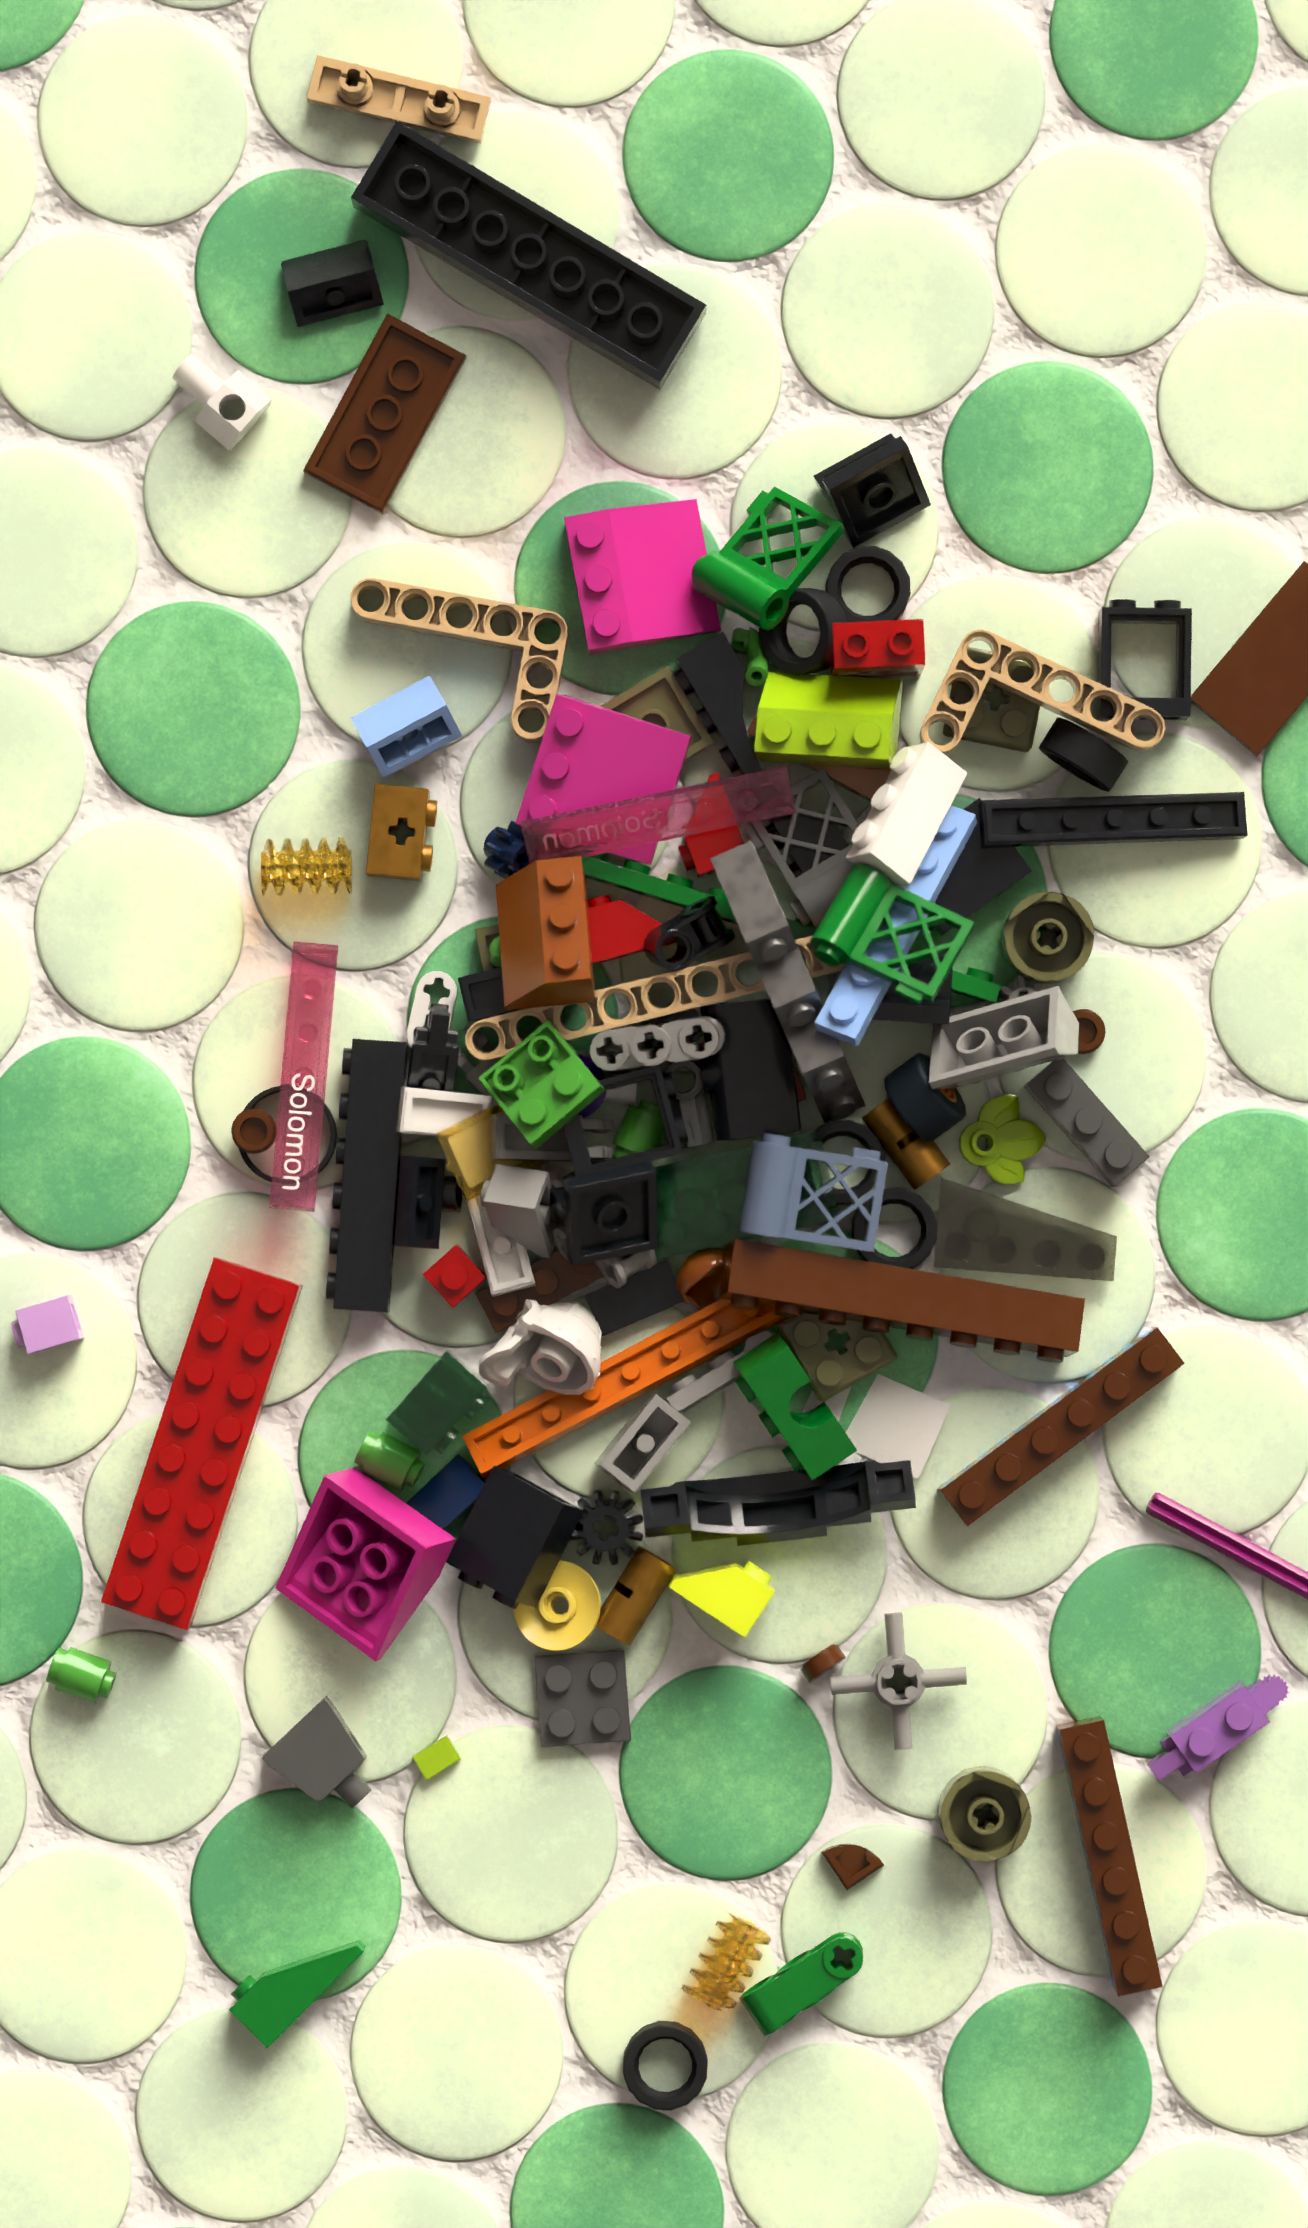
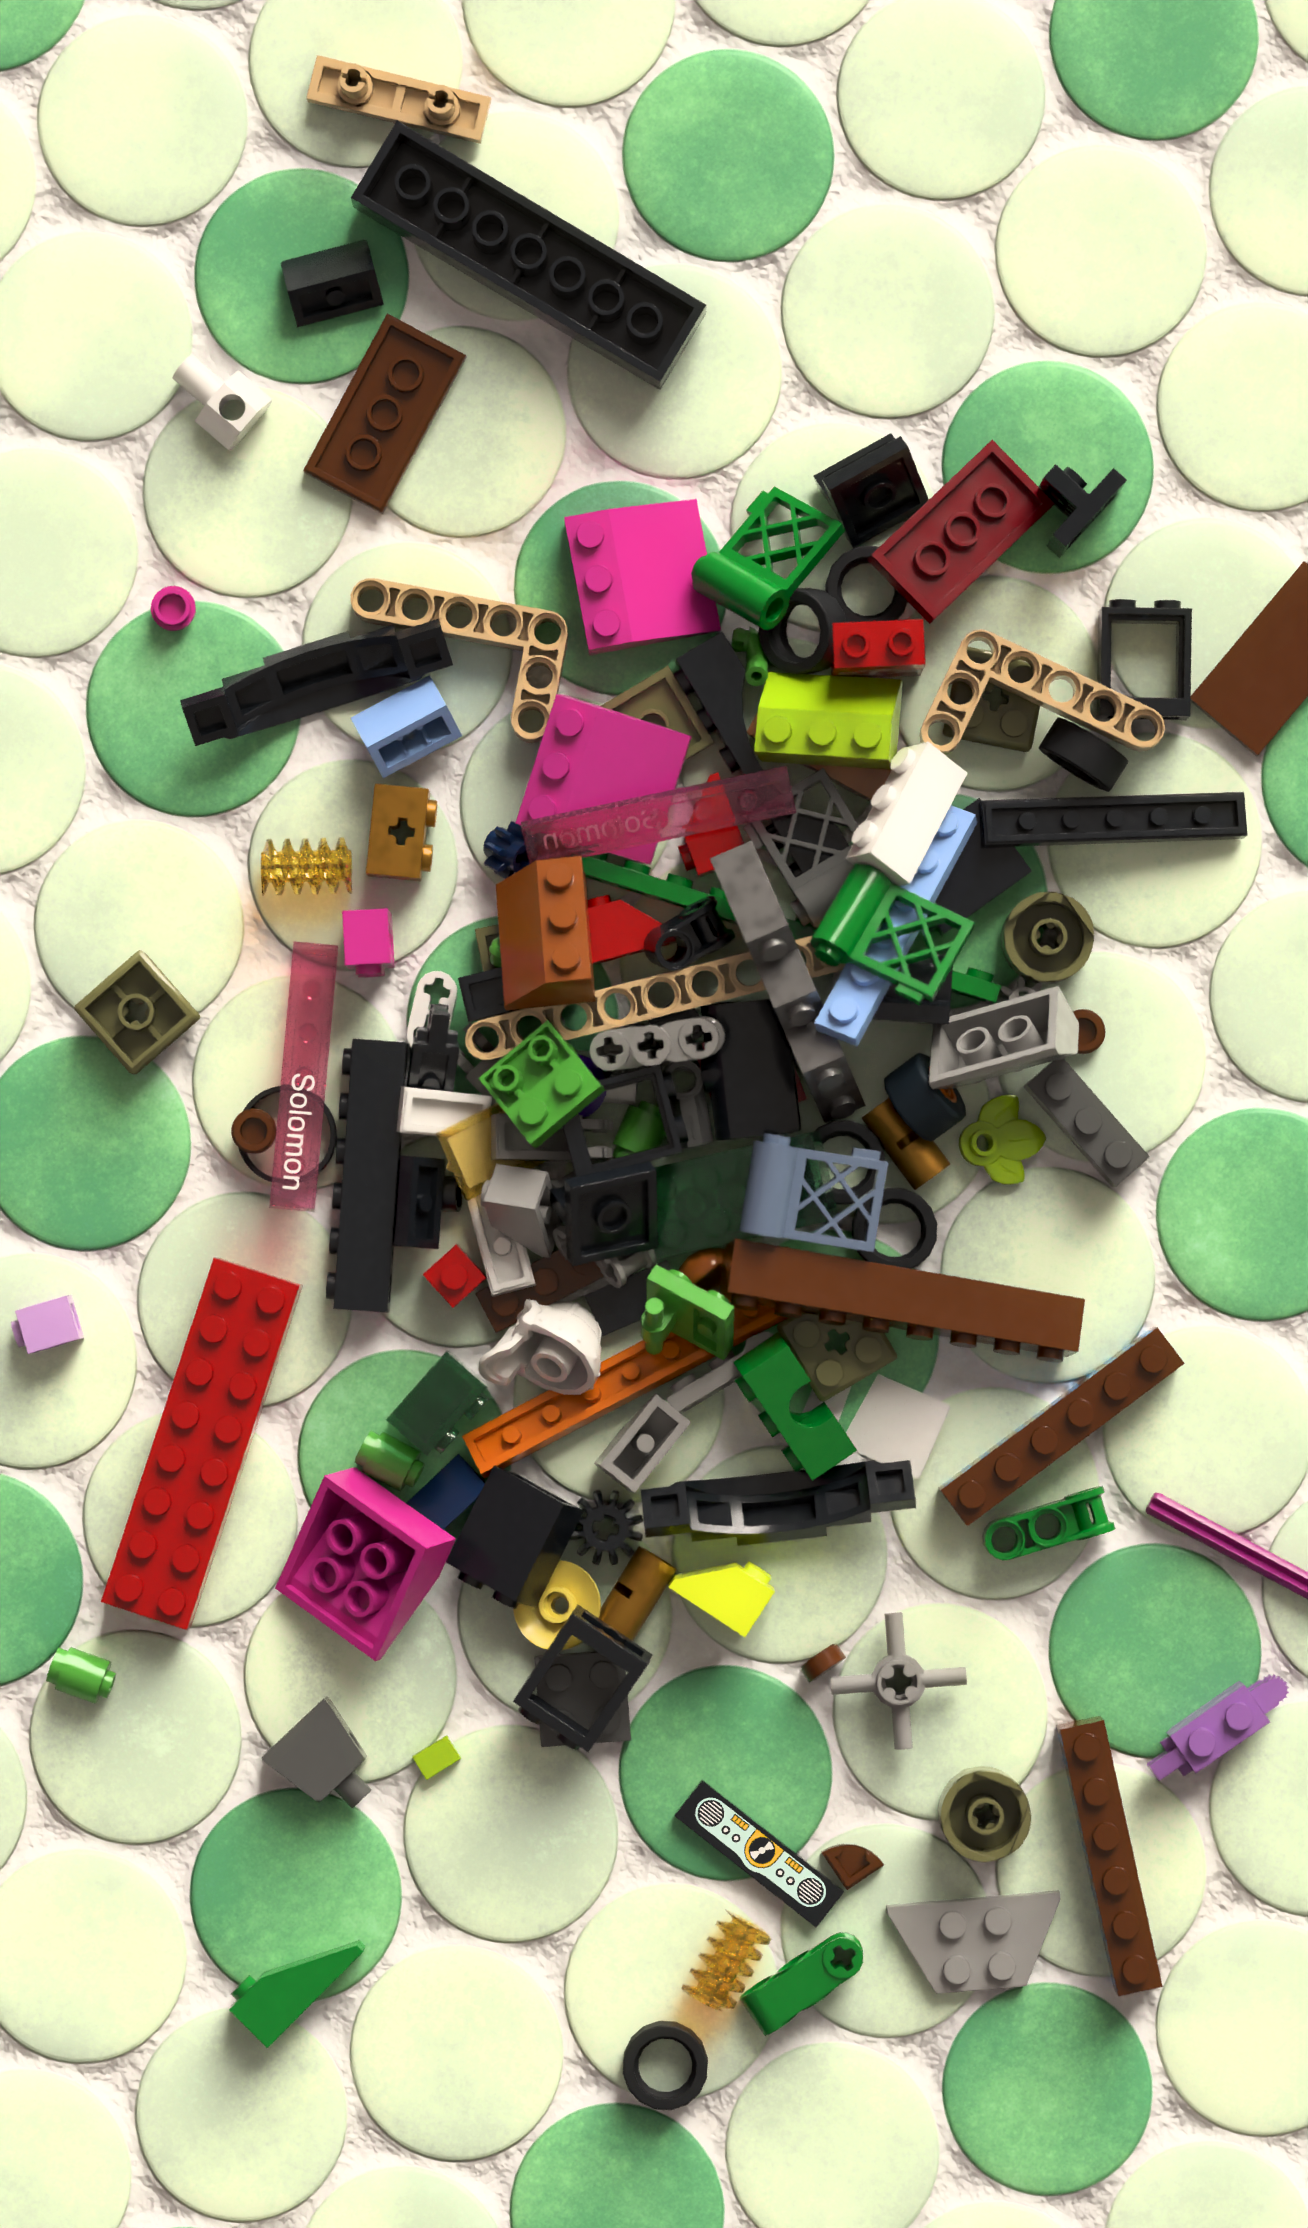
clear smoke wing [933,1178,1117,1281] -> none
none -> olive brick [74,950,200,1074]
none -> dark pink plate [151,586,196,631]
none -> black piece [180,619,453,746]
none -> dark pink brick [342,908,395,978]
none -> black window [513,1604,653,1752]
none -> bright green plate [641,1264,734,1360]
none -> tile [674,1779,844,1927]
none -> dark red plate [867,440,1055,624]
none -> light grey wing [886,1890,1060,1994]
none -> green piece [982,1486,1116,1560]
none -> black bracket [1039,464,1127,558]

